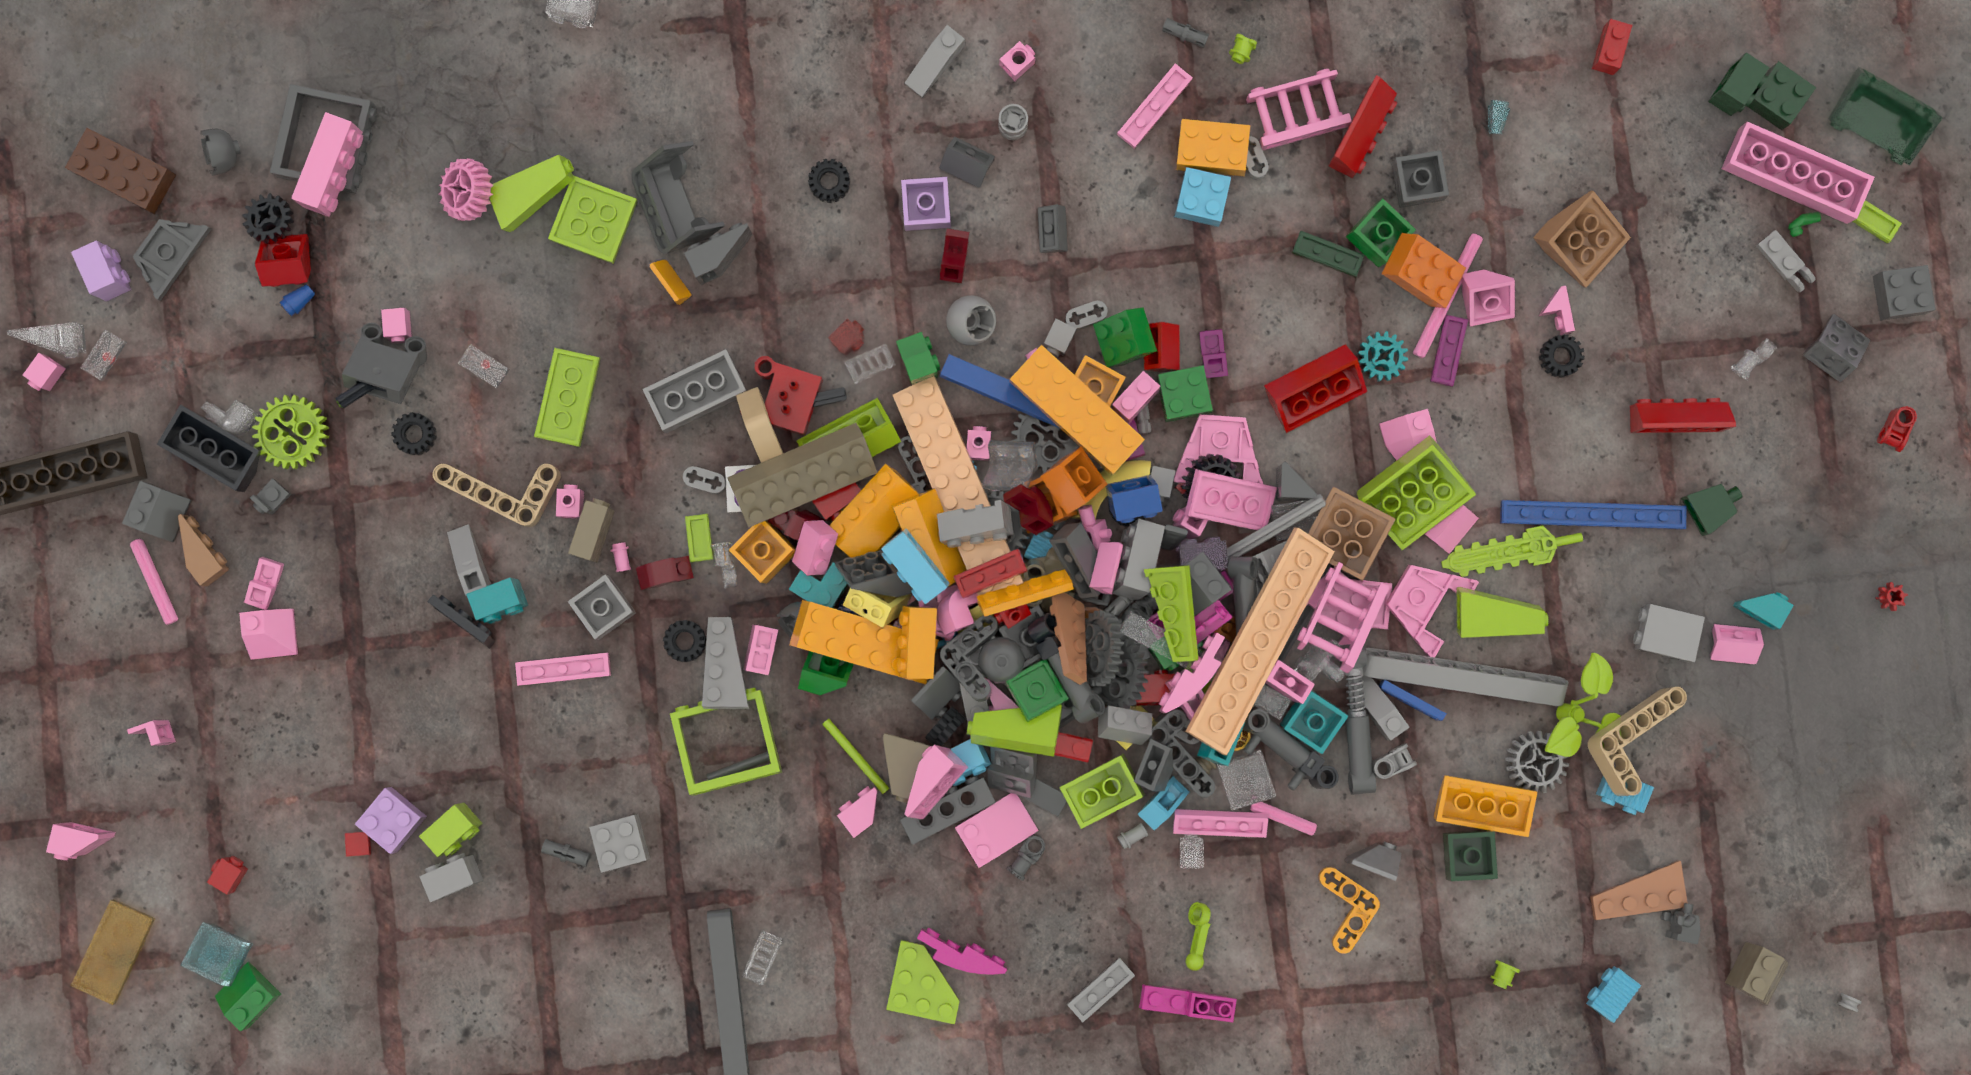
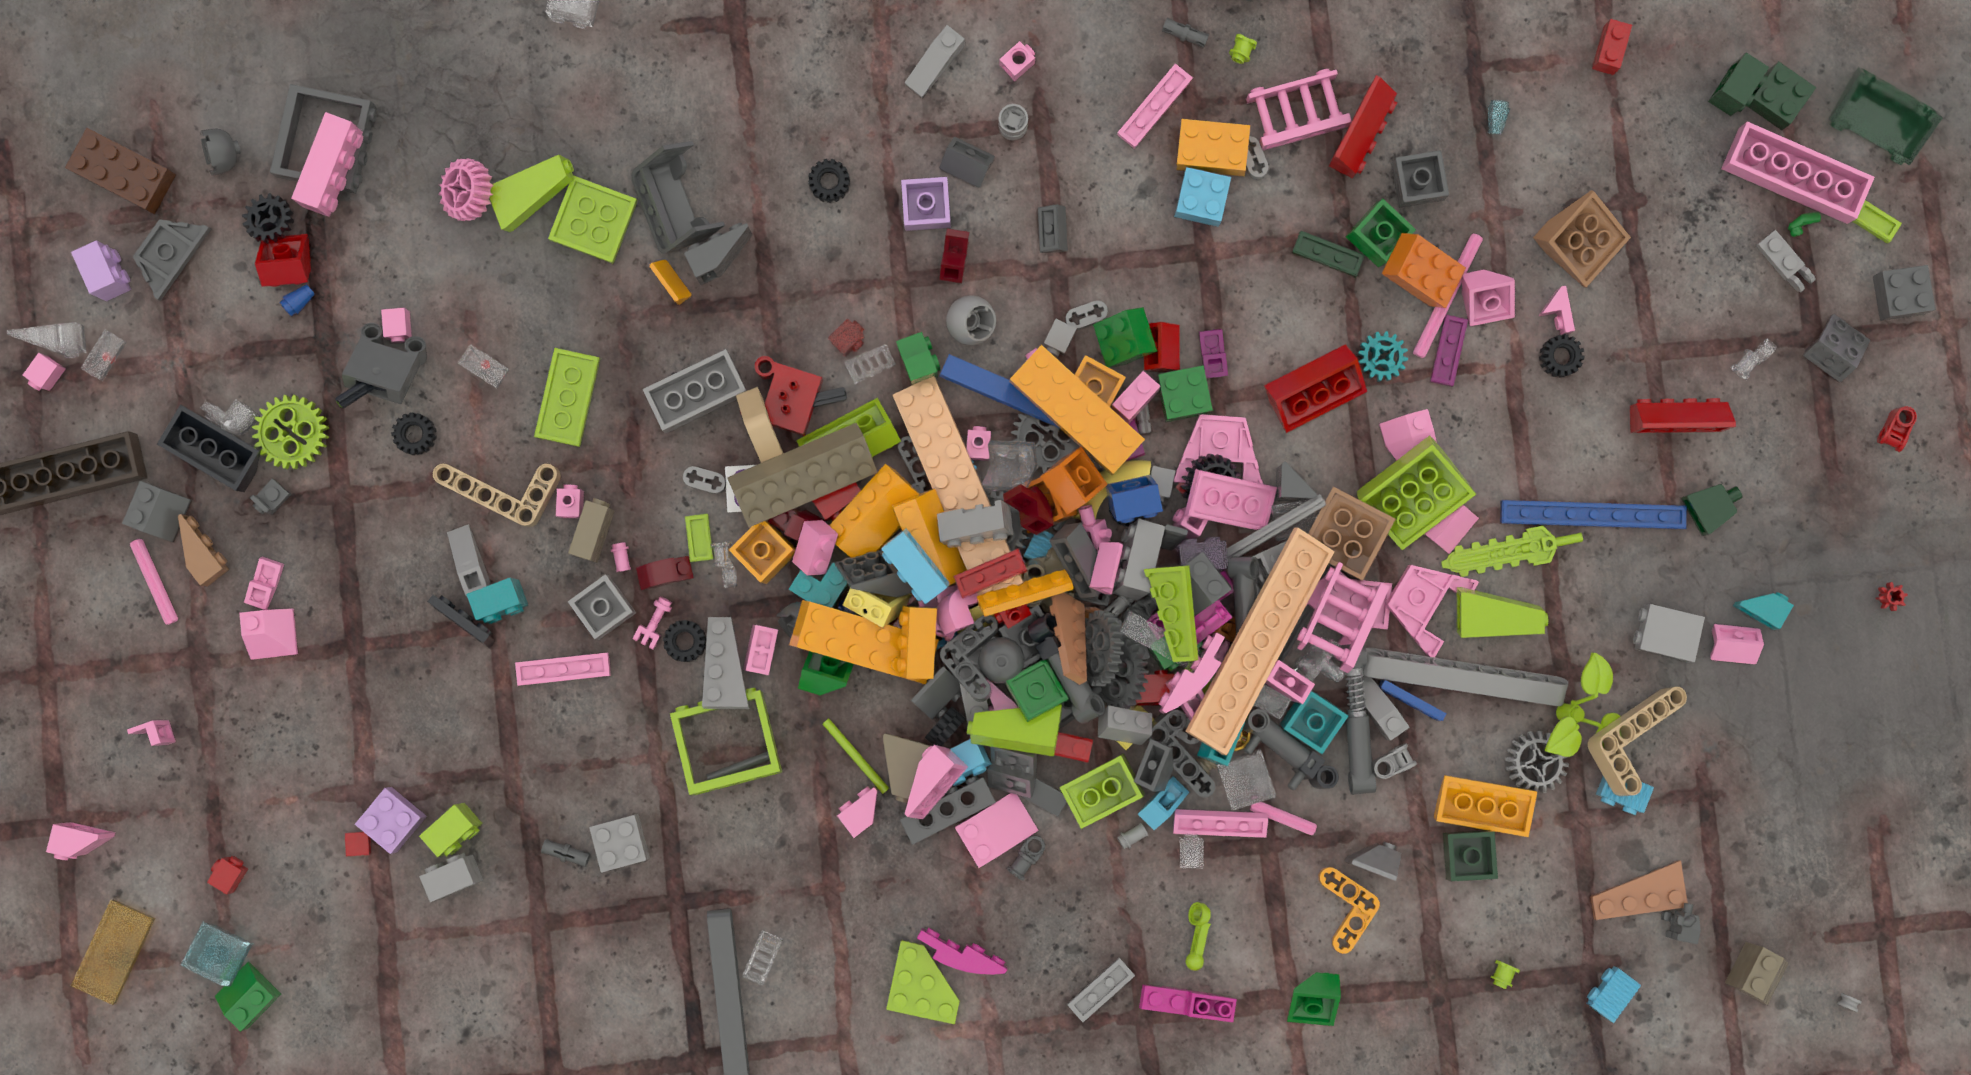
none -> bright pink hinge [633,597,672,650]
none -> green slope [1287,972,1341,1026]

